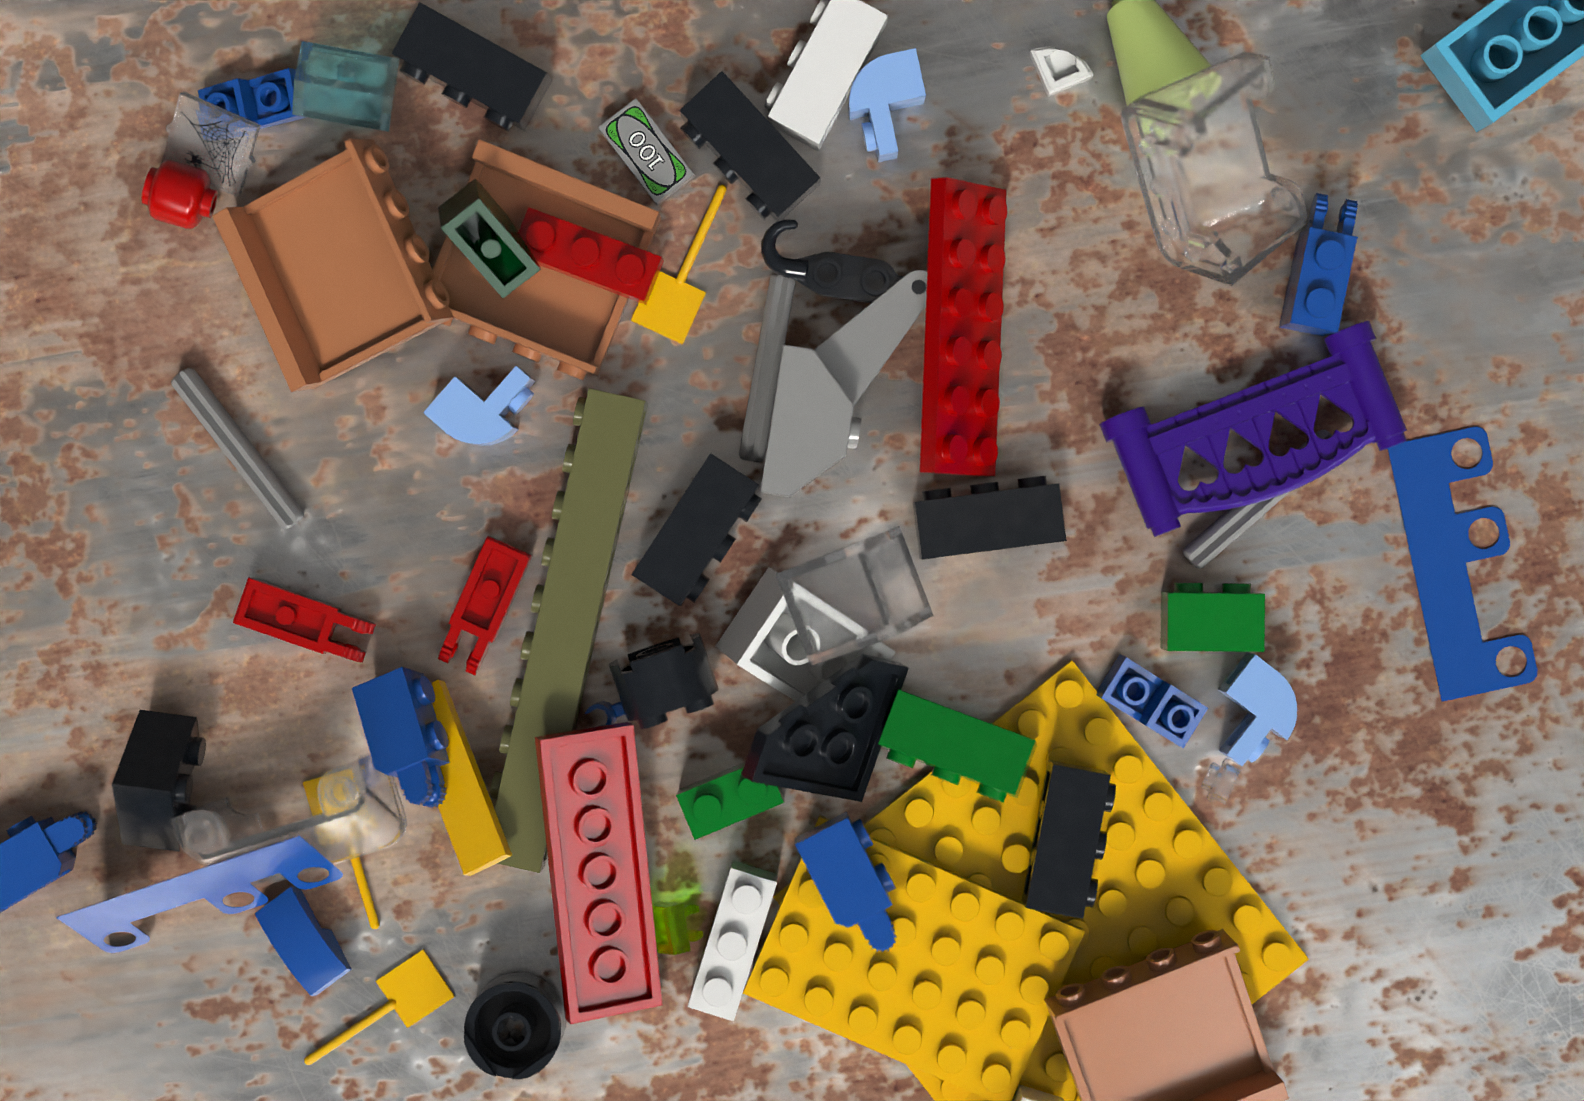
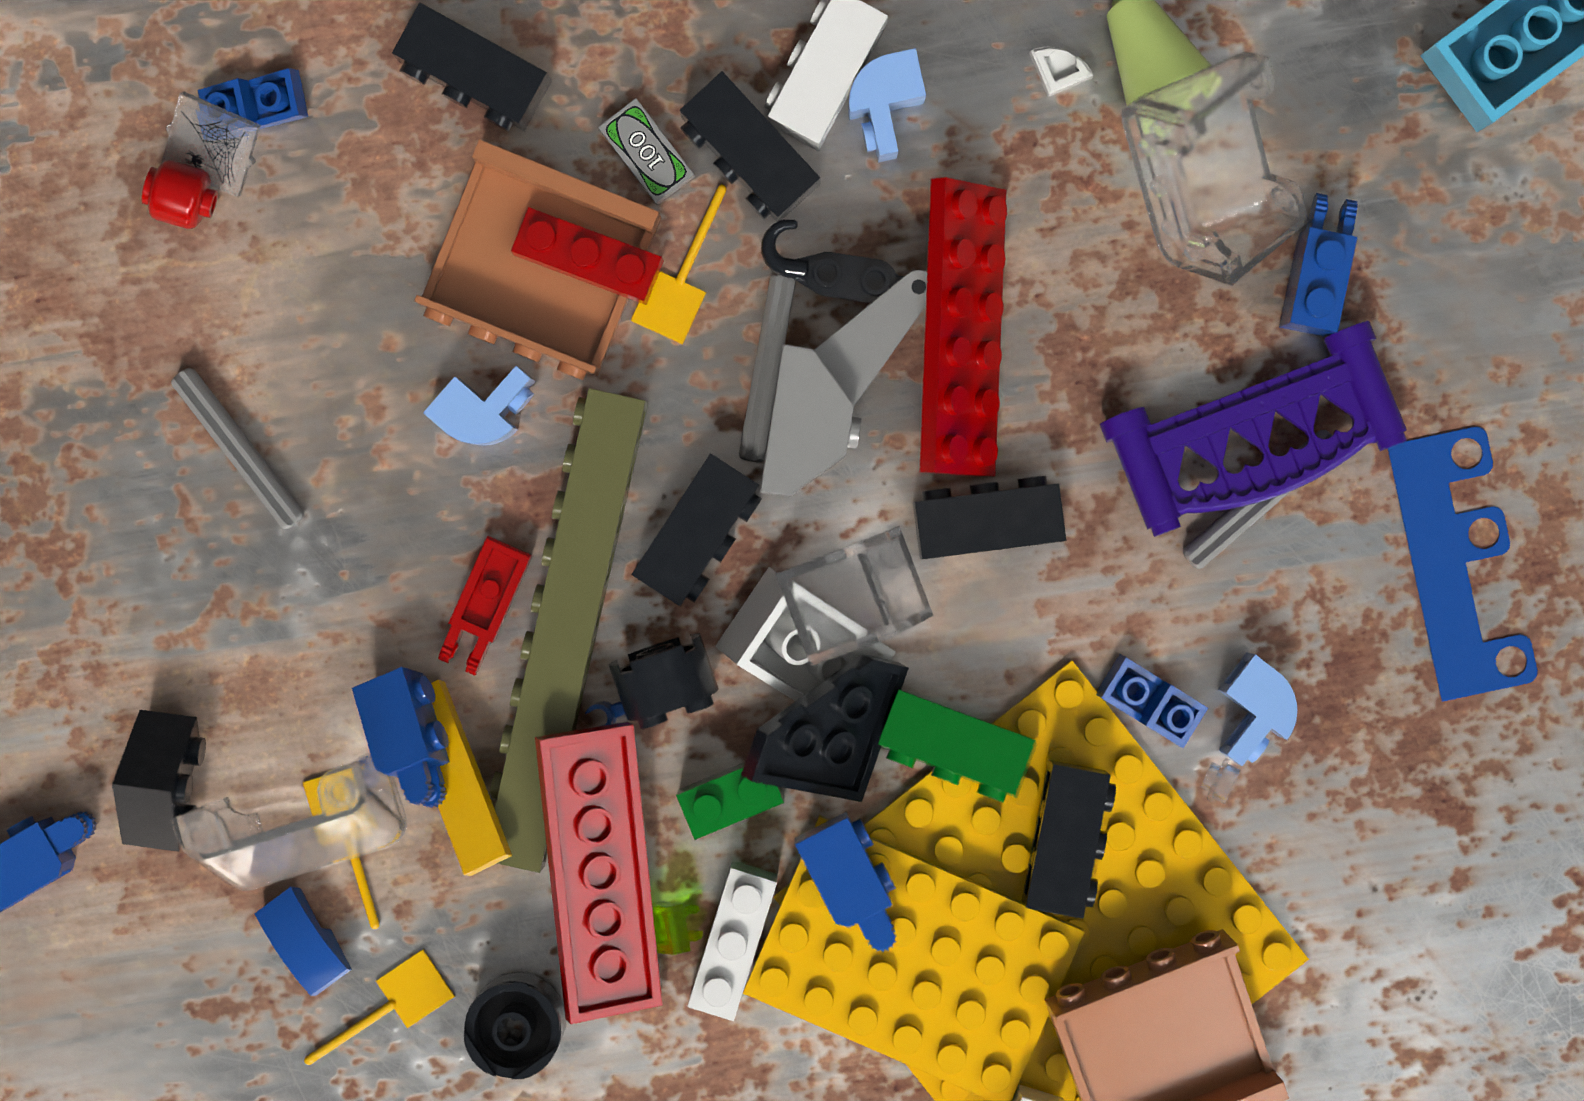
piece [56,835,343,953] -> none
nougat panel [212,139,453,392] -> none
red hinge [233,577,376,663] -> none
clear light blue brick [292,41,400,132] -> none
slope [438,178,541,298] -> none
green brick [1160,583,1265,652] -> none

